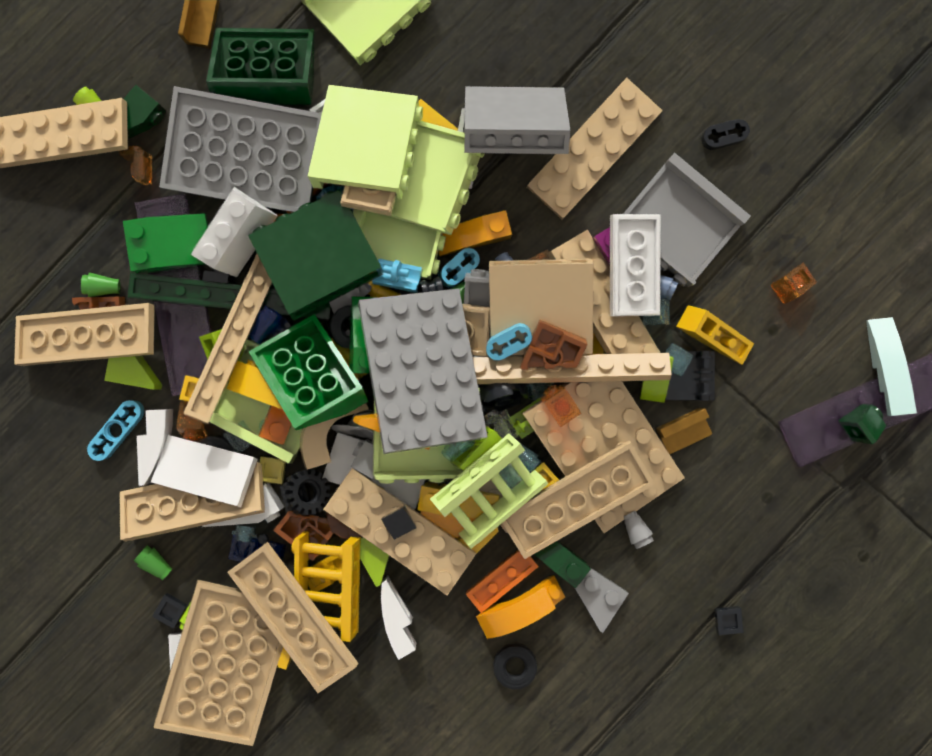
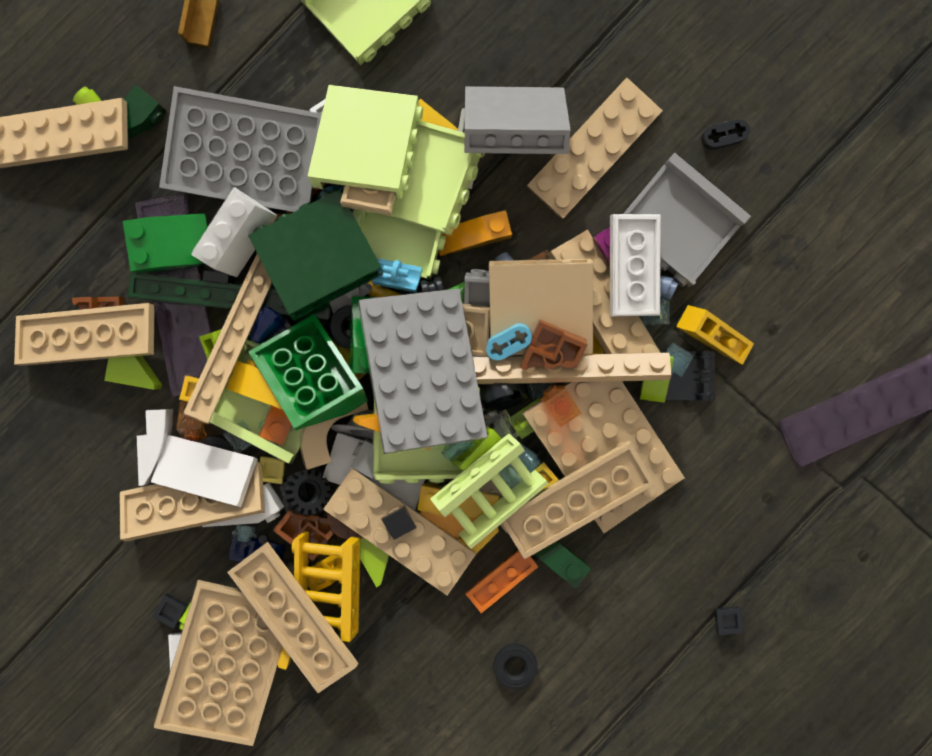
bright green cone [81,273,121,297] -> none
medium azure beam [87,400,145,461] -> none
clear orange bracket [119,146,152,185] -> none
bright green cone [133,545,172,580] -> none
dark green slope [206,28,314,105] -> none
white slope [381,576,417,660] -> none
medium azure beam [438,248,480,288] -> none
light orange arch [476,575,565,639] -> none
light grey wing [575,567,629,633] -> none
light grey cone [623,511,654,549] -> none
pearl gold panel [656,408,712,454] -> none
clear orange bracket [771,263,817,304] -> none
dark green slope [838,404,887,444] -> none
light aqua slope [866,317,917,416] -> none

